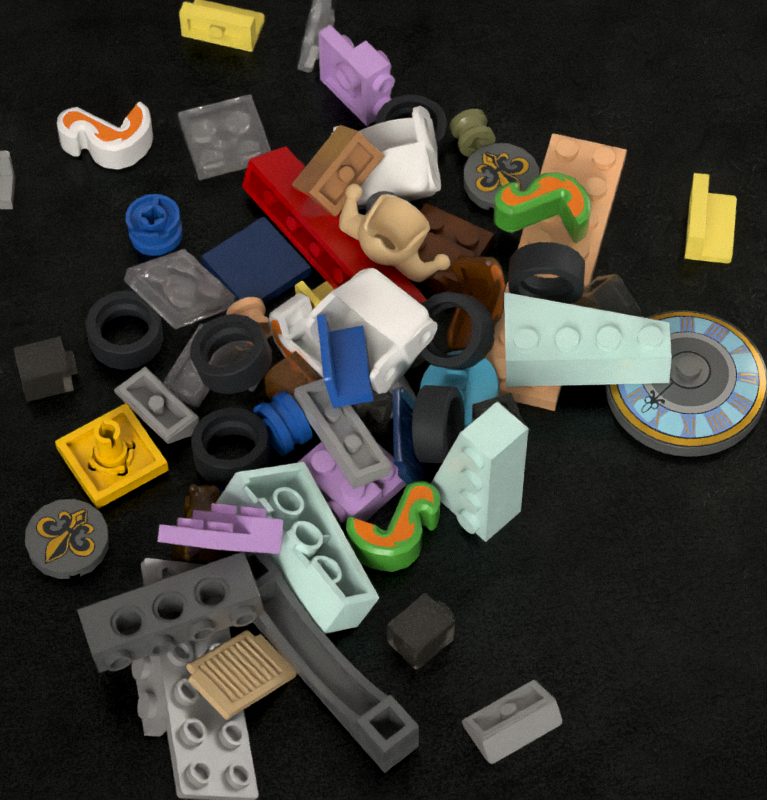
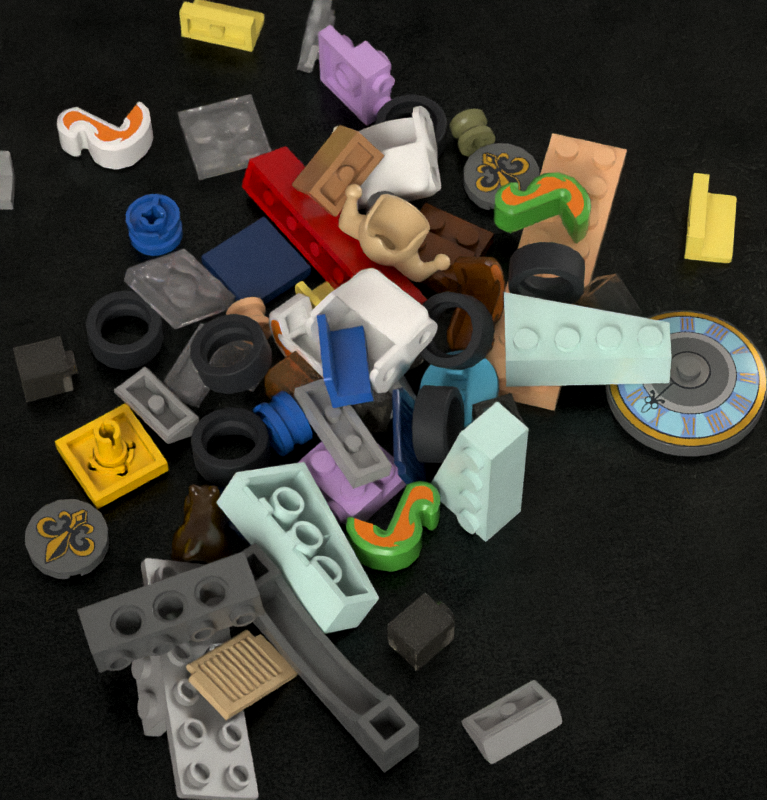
lavender plate [158,503,284,554] -> none

